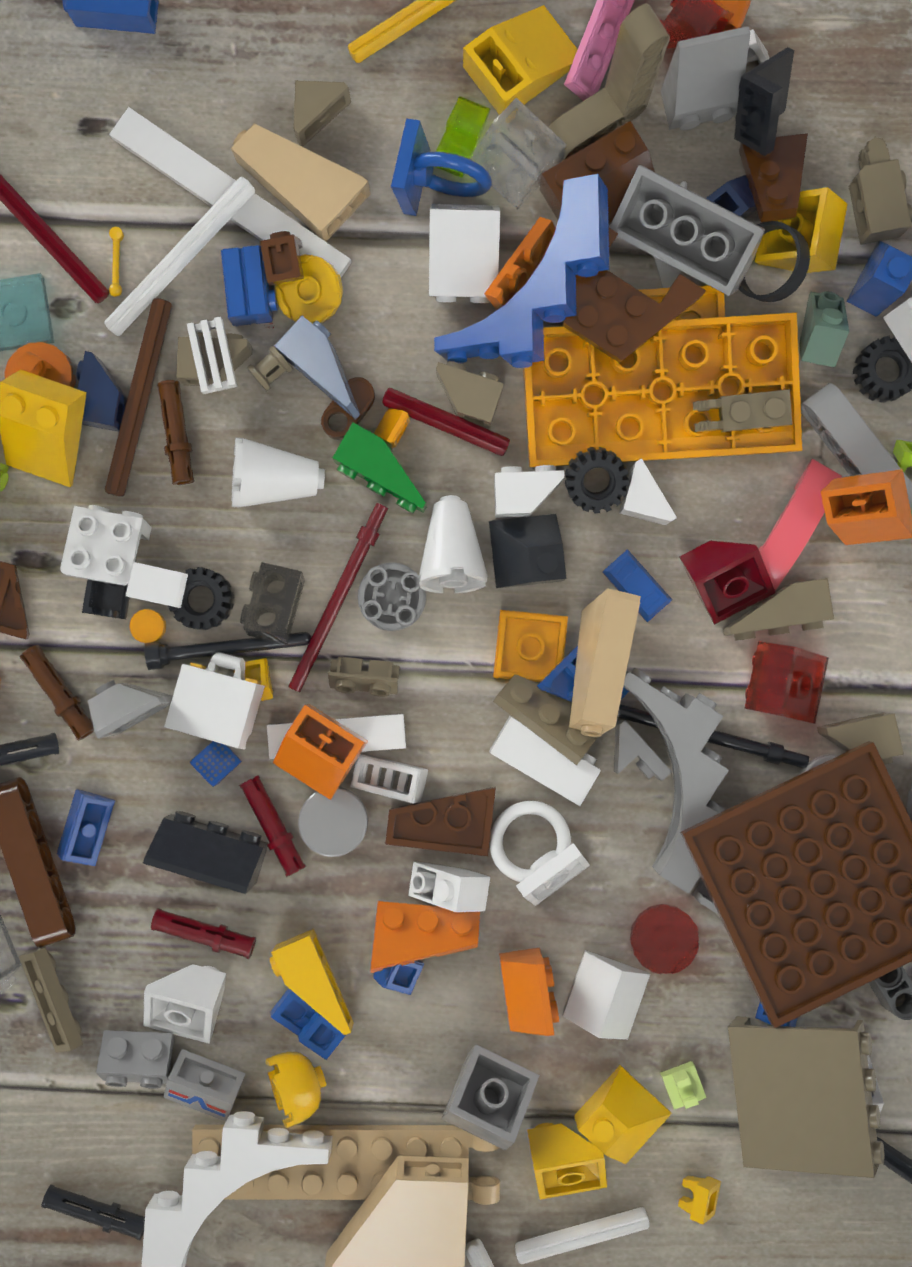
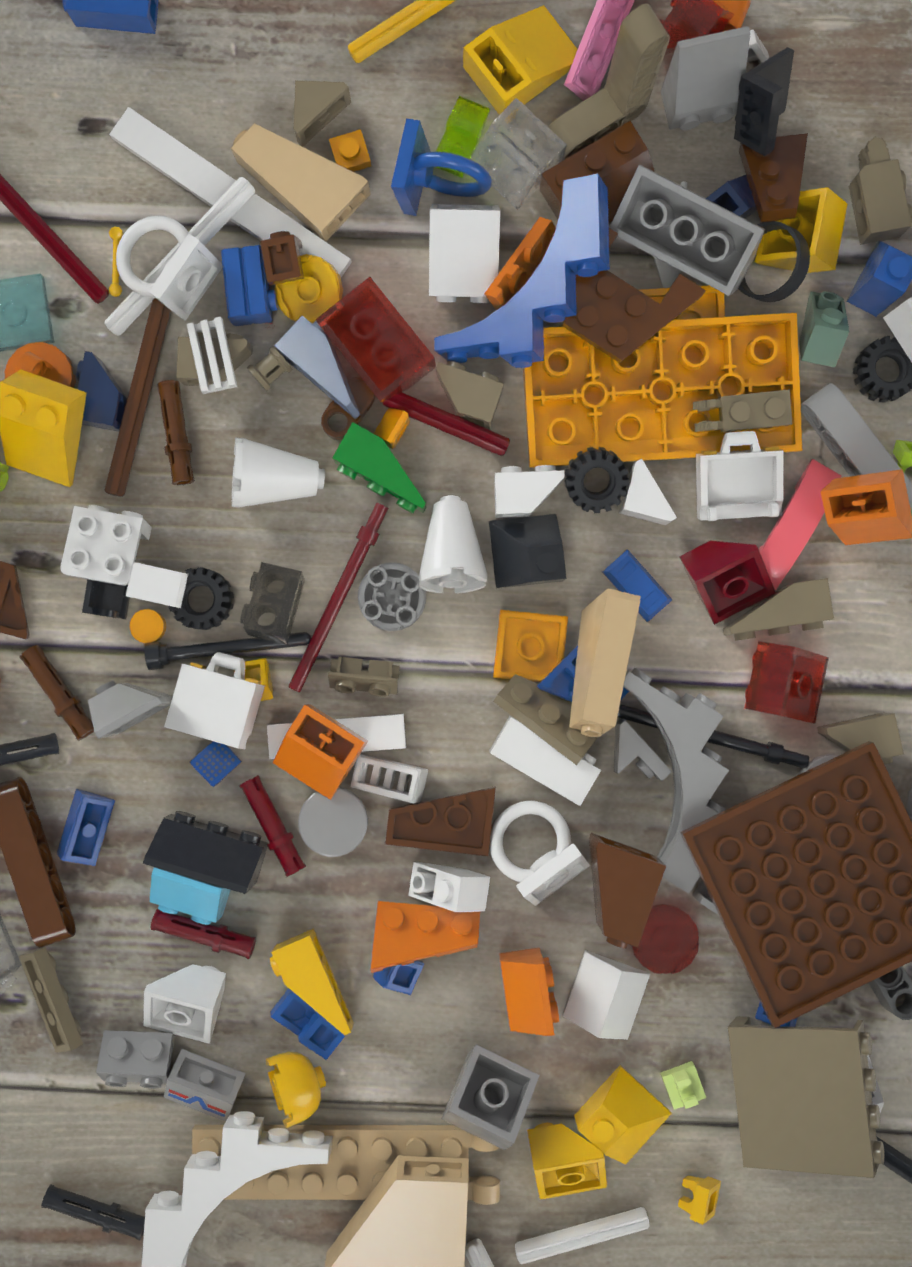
none -> white tile [116,216,223,321]
none -> medium azure slope [149,867,231,925]
none -> clear red slope [316,277,436,402]
none -> light orange plate [329,129,372,172]
none -> reddish brown slope [589,833,666,949]
none -> white piece [696,431,783,521]

